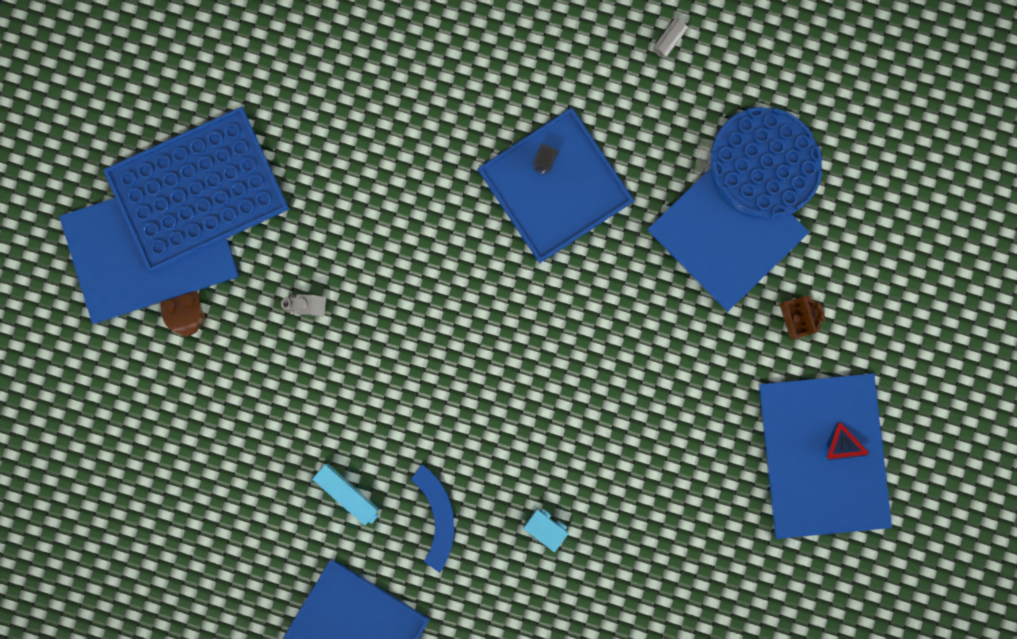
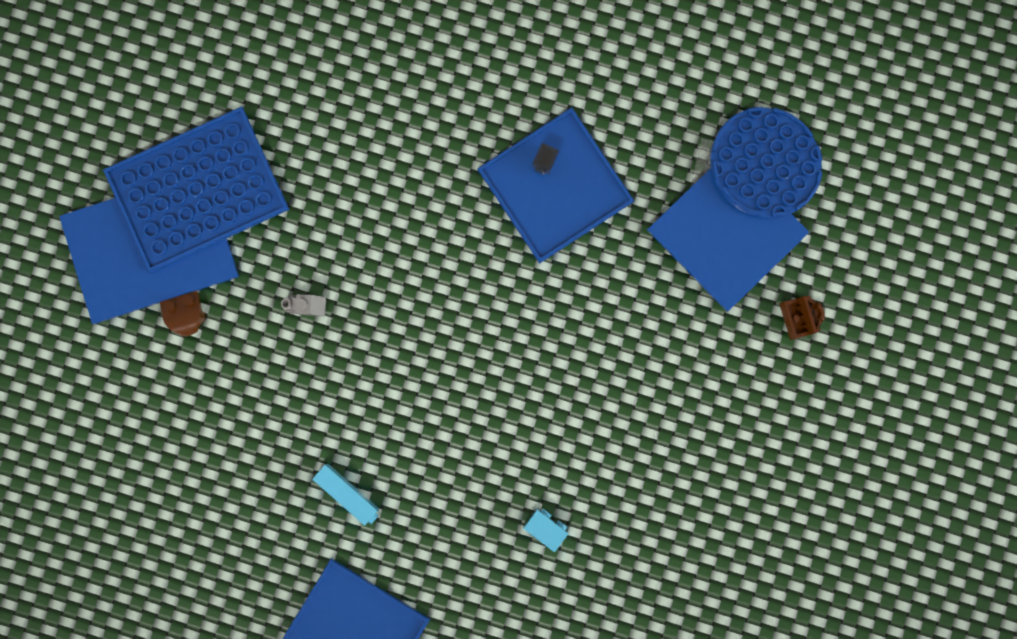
blue tile [411,464,454,573] -> none
light grey axle [652,18,688,59] -> none
blue tile [758,374,892,539] -> none
piece [826,422,869,461] -> none

